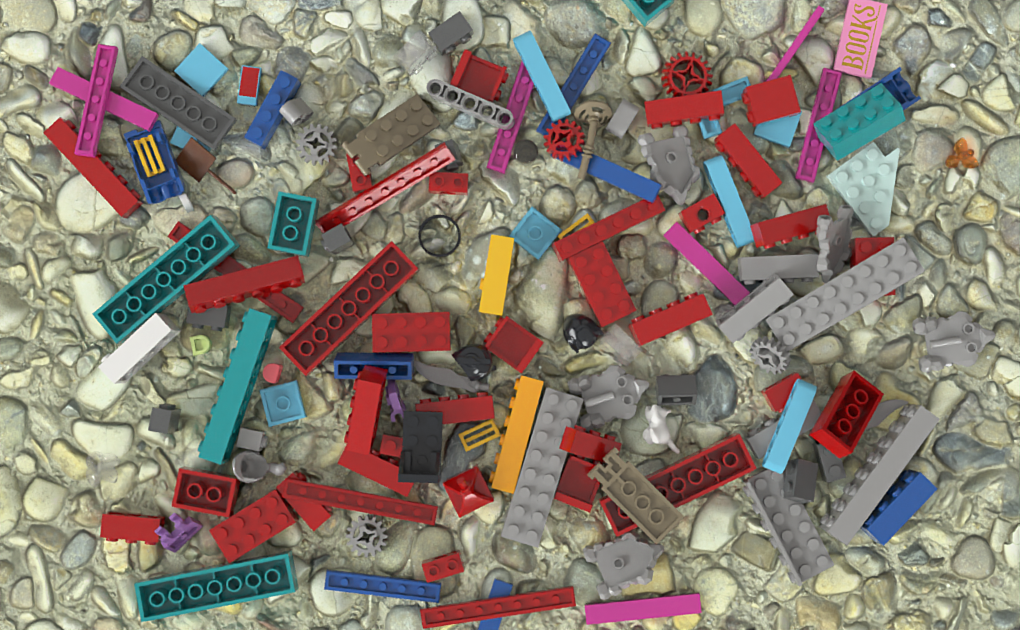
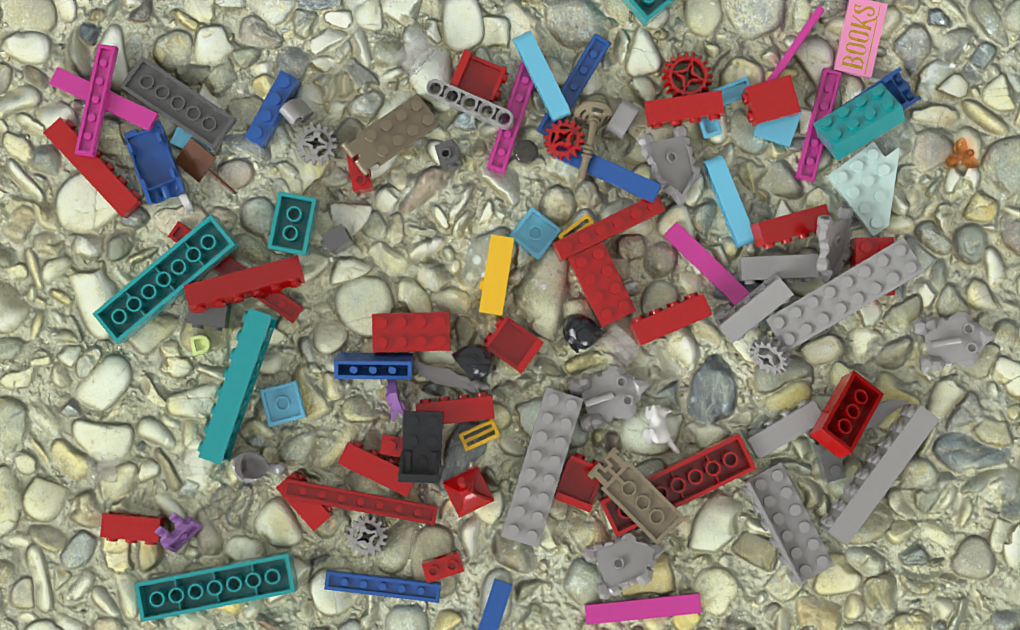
white brick [98,313,181,384] -> none
yellow tile [133,134,167,178] -> none
dark grey brick [148,403,181,434] -> none
red brick [171,466,240,517] -> none
medium azure tile [174,43,229,97] -> none
red brick [209,489,299,563] -> none
light grey brick [236,427,268,451] -> none
red tile [237,65,262,106] -> none
coral brick [263,363,283,384] -> none
red brick [279,241,420,376] -> none
tile [315,142,456,233] -> none
red brick [344,365,388,455] -> none
black tyre [418,215,461,257] -> none
red tile [420,586,576,629] -> none
dark grey brick [428,11,473,56] -> none
red brick [429,172,469,196] -> none
light orange brick [489,375,544,494] -> none
red brick [559,425,622,463] -> none
dark grey brick [655,374,698,406] -> none
red brick [678,193,725,234] -> none
red brick [714,123,783,199] -> none
red brick [761,372,802,413] -> none
medium azure beam [762,378,817,474] -> none
dark grey brick [783,459,818,503] -> none
blue brick [861,469,937,546] -> none

